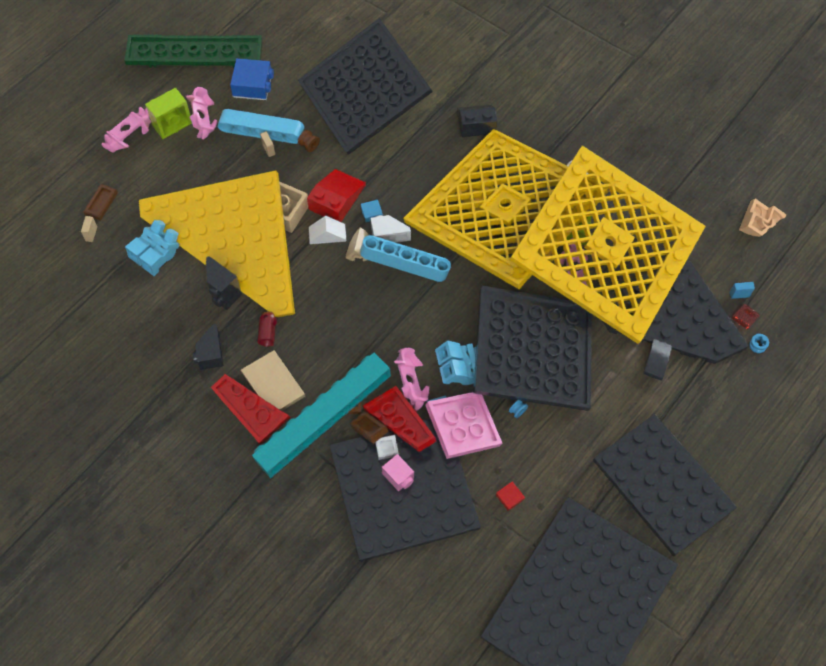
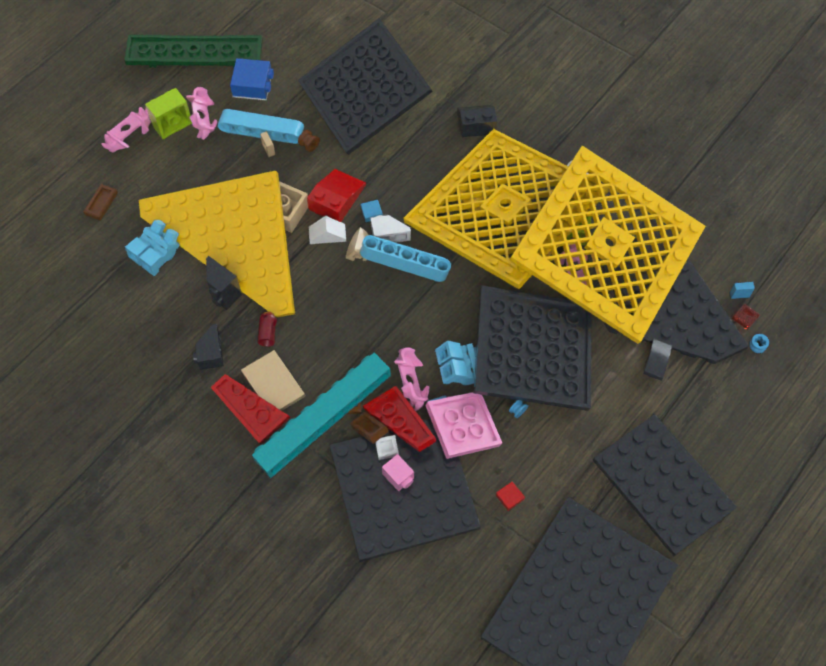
tan tile [81,216,97,242] -> none
light nougat slope [739,199,786,237] -> none

